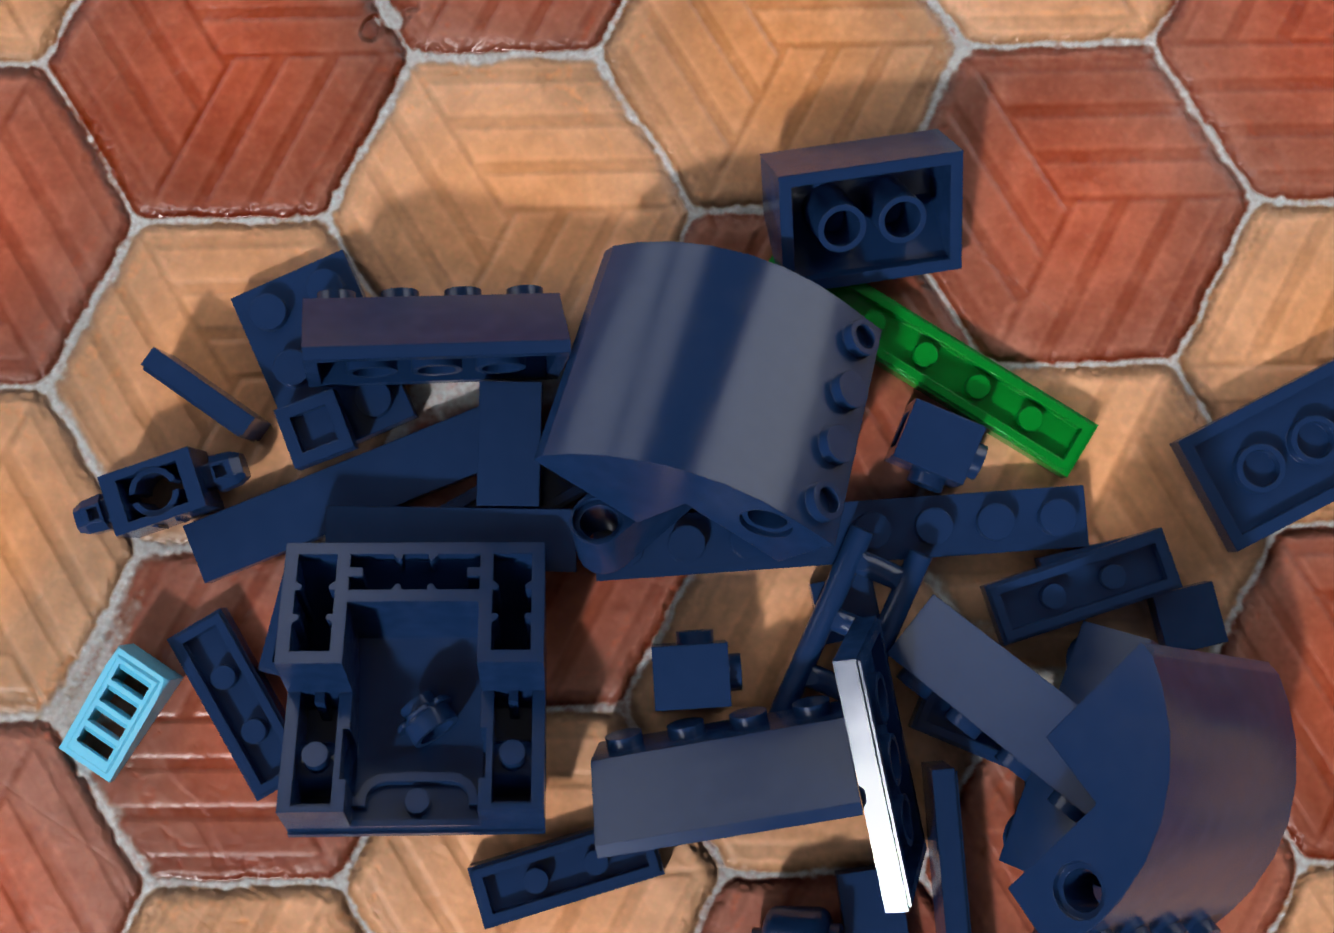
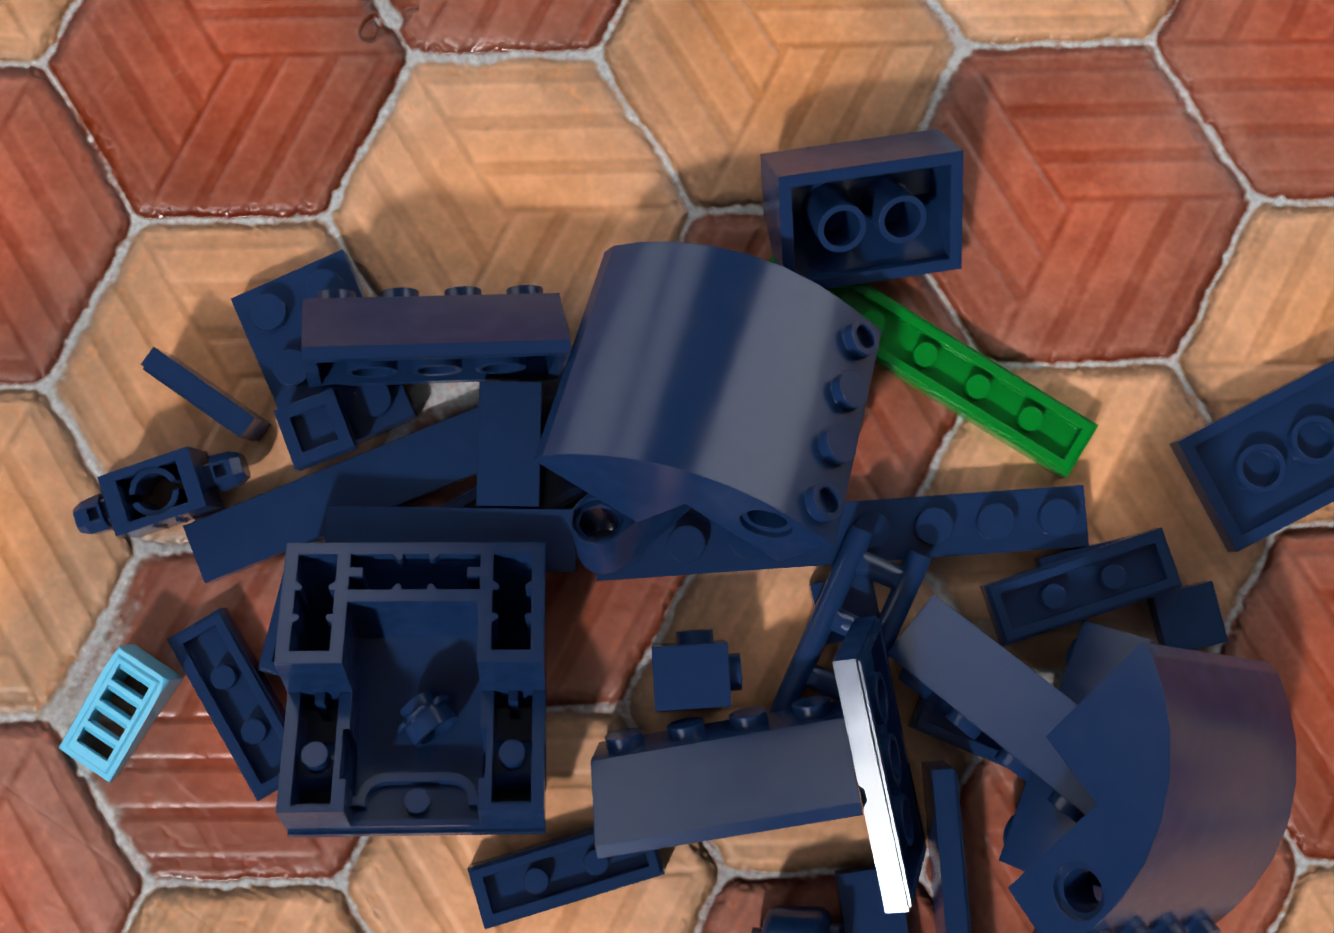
dark blue brick [884,398,988,493] -> none

